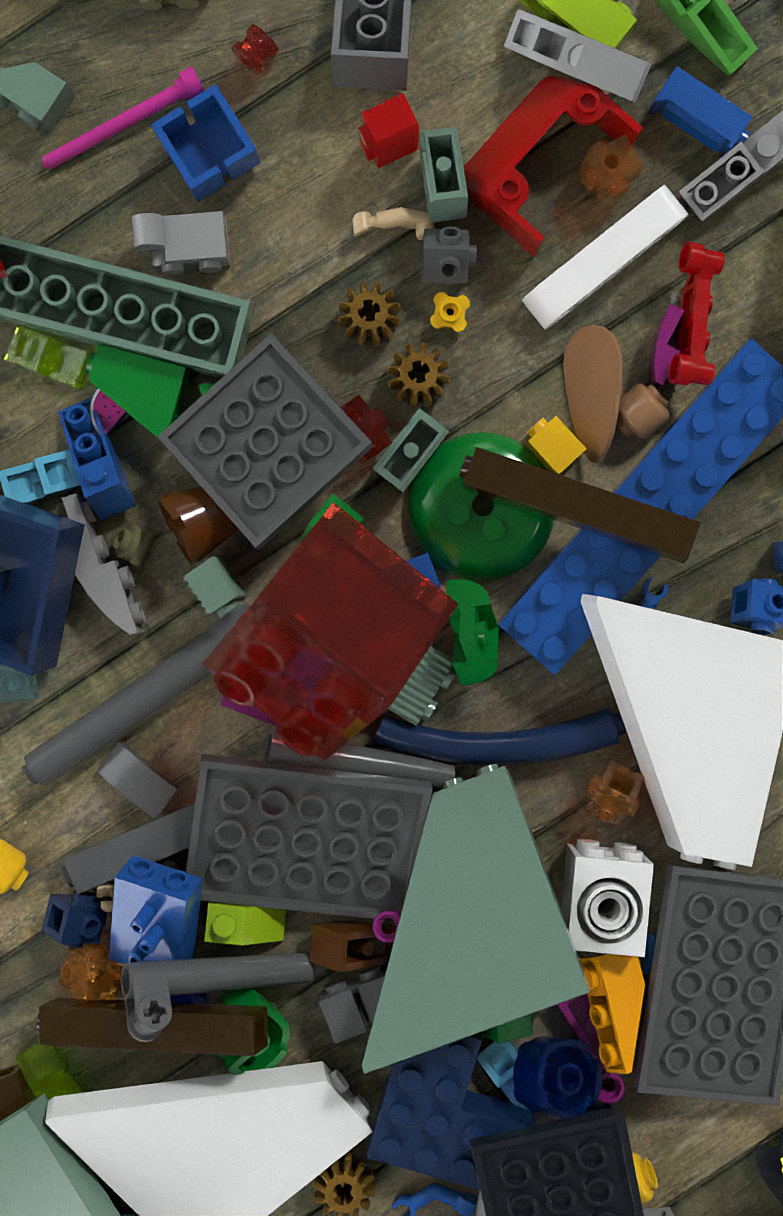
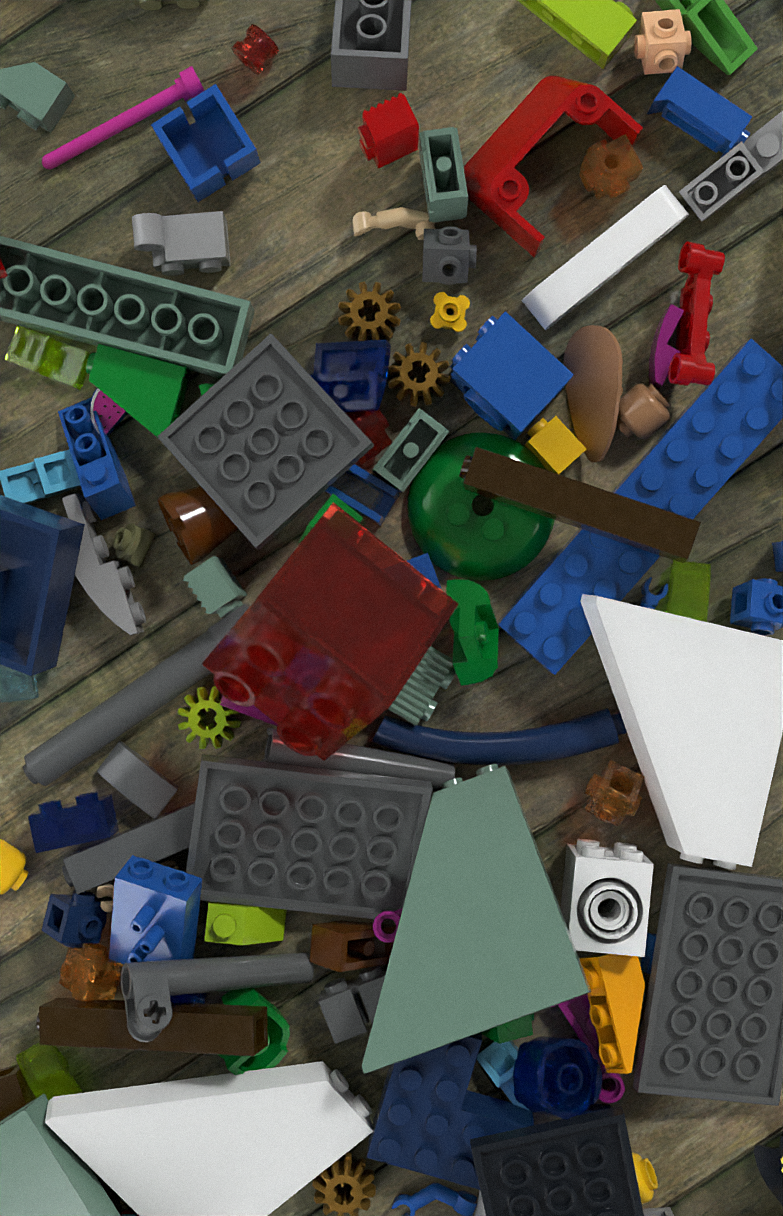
light grey slope [503,9,652,102] -> none
none -> clear blue brick [28,791,119,853]
none -> lime gear [178,686,242,749]
none -> clear blue slope [309,340,391,412]
none -> window [324,464,400,526]
none -> blue brick [450,311,574,440]
none -> light nougat brick [634,9,691,75]
none -> clear neon green slope [666,561,711,622]

